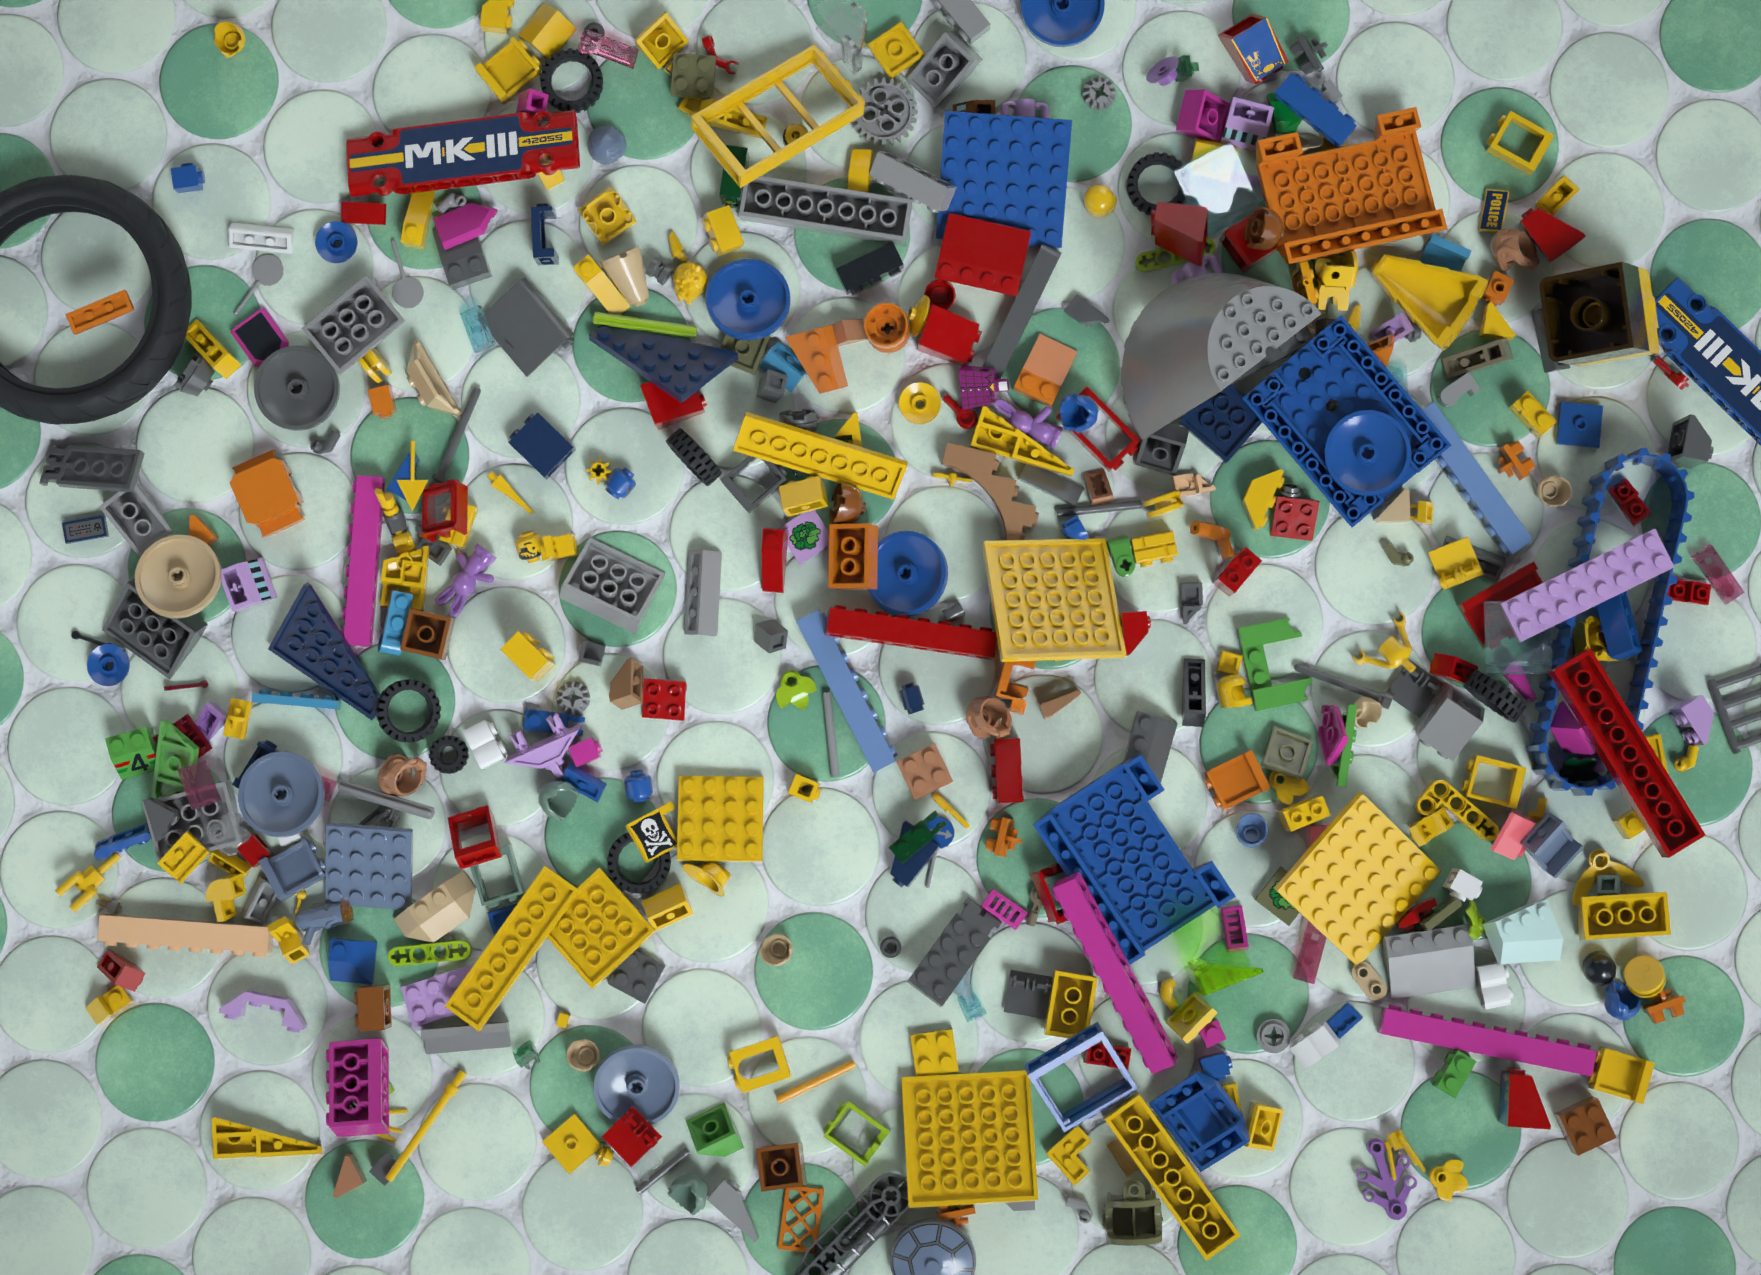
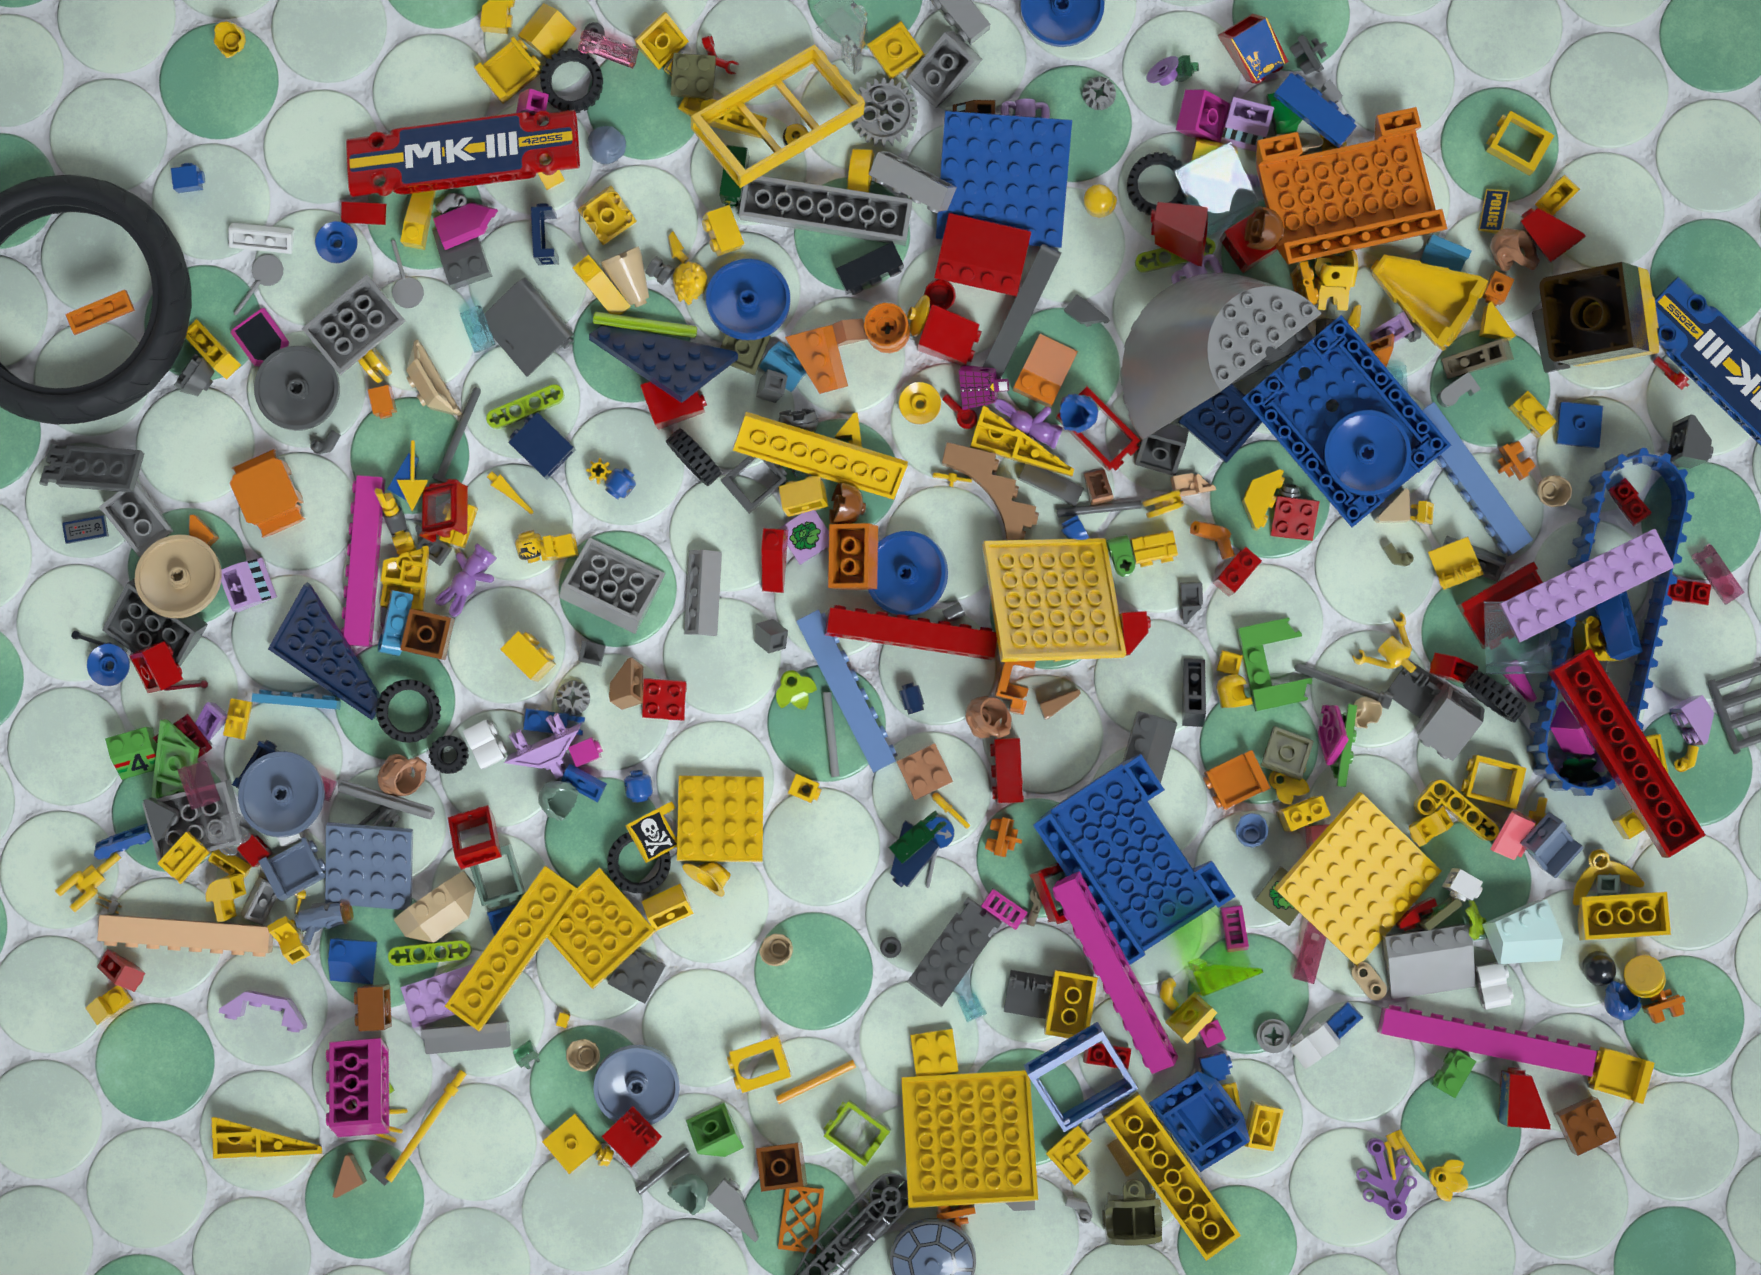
none -> red slope [129,641,183,693]
none -> lime beam [486,385,565,429]

